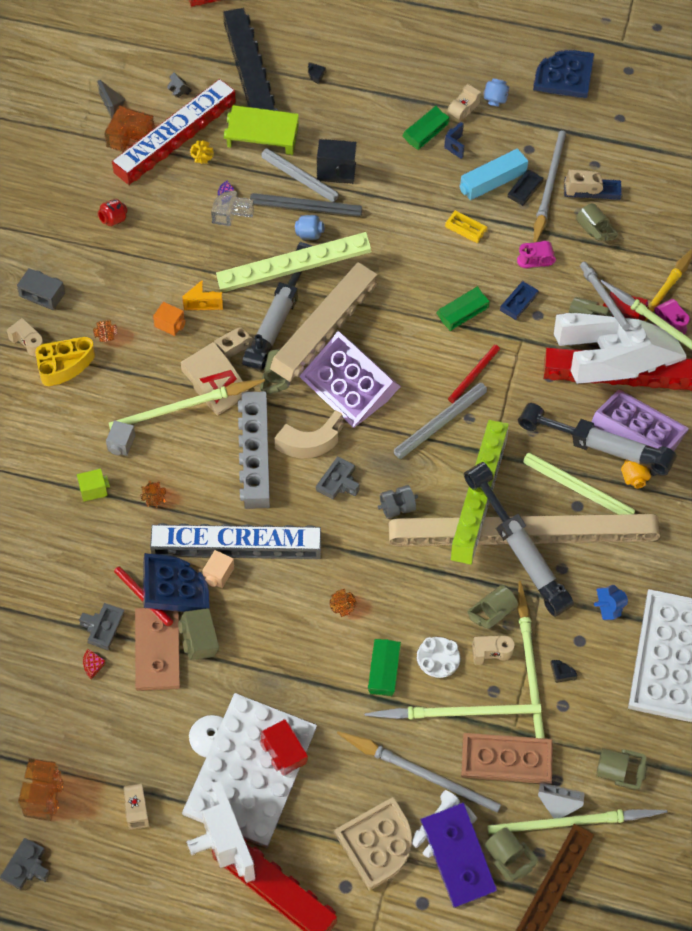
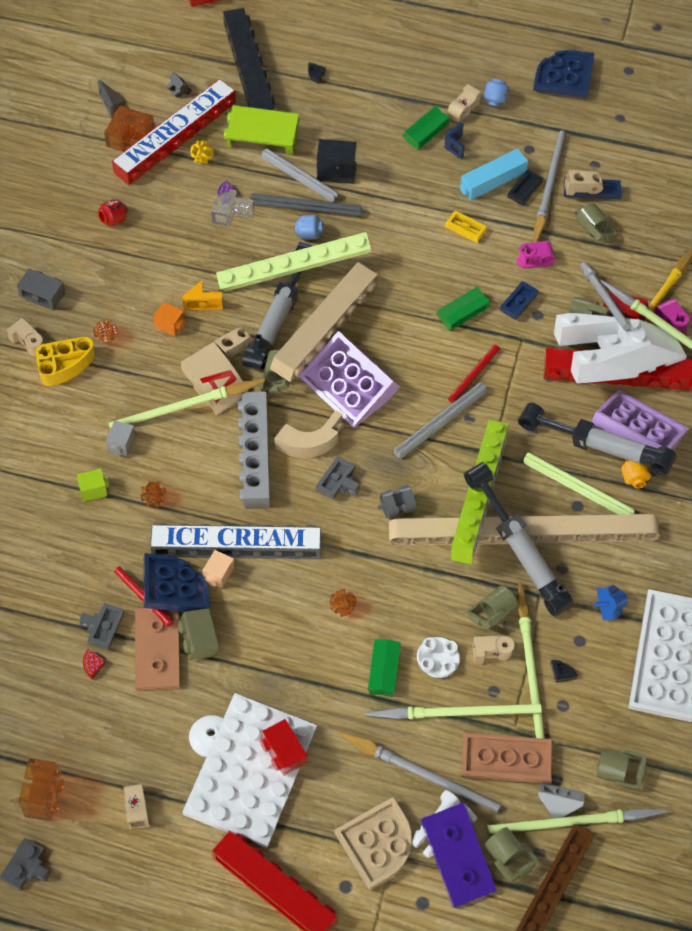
white brick [187,780,255,883] -> none

